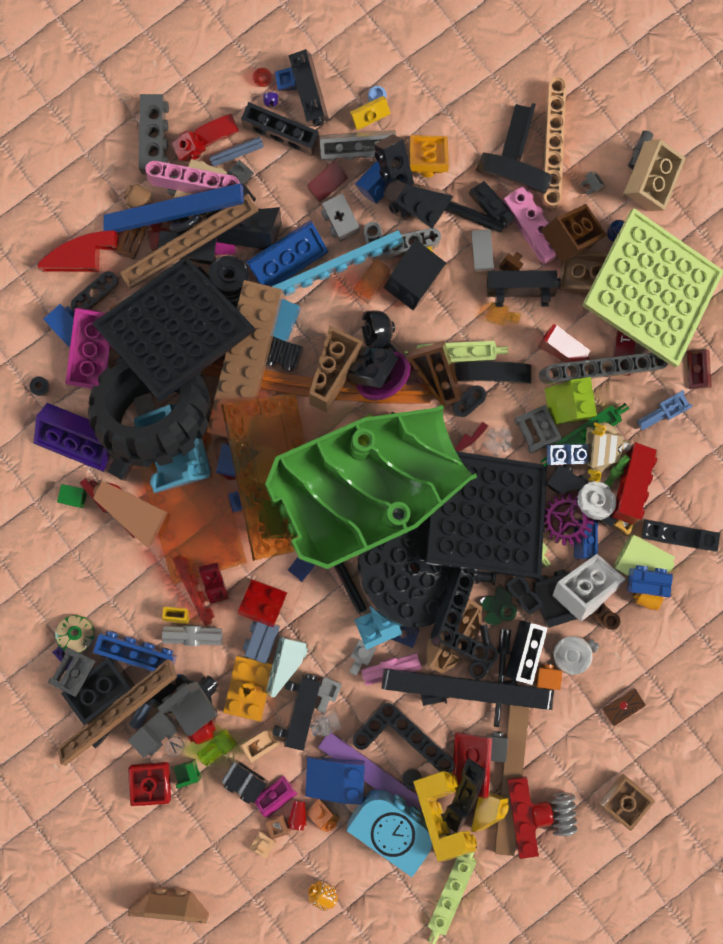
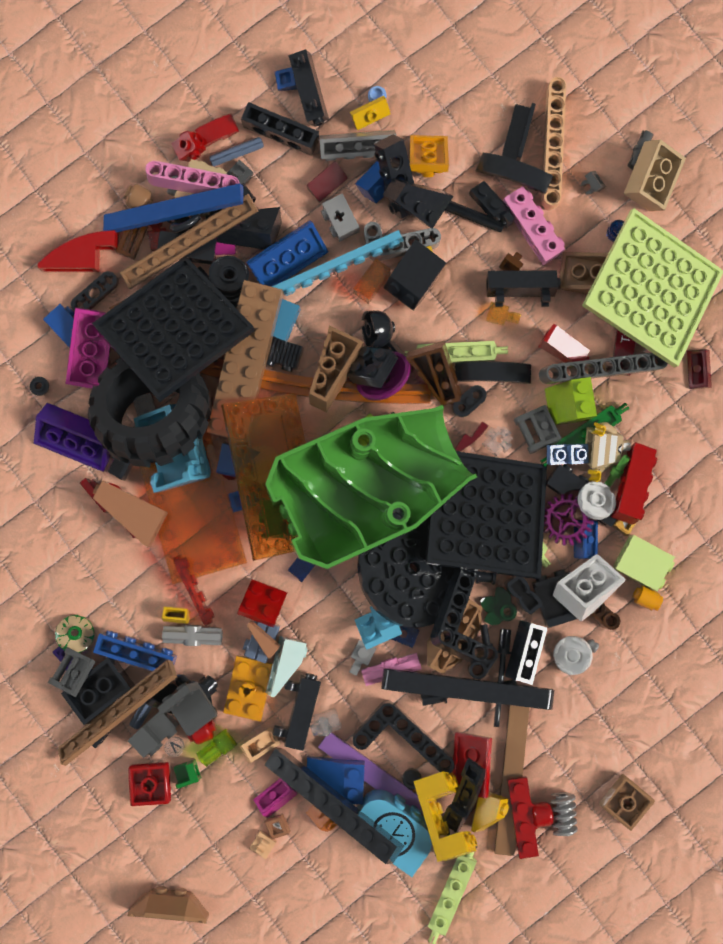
green panel [57,484,87,508] -> none
dark grey brick [139,94,169,175] -> none
dark red slope [199,562,229,604] -> none
black brick [221,760,269,804] -> none
clear red plate [253,68,272,87] -> none
dark purple hinge [263,92,278,108] -> none
red cone [287,801,307,831] -> none
light orange head [308,881,338,911] -> none
light grey plate [317,677,342,713] -> none
black axle [334,562,367,613] -> none
light grey slope [472,229,494,271] -> none
dark grey brick [486,731,508,762] -> none
orange brick [533,663,563,690] -> none
reddish brown brick [541,204,607,262] -> none
reddish brown tile [602,688,646,726] -> none
blue brick [627,565,673,598] -> none
medium blue connector [637,390,693,430] -> none
black slope [641,519,720,552] -> none
none -> nougat slope [247,621,280,659]
none -> black brick [265,749,404,864]

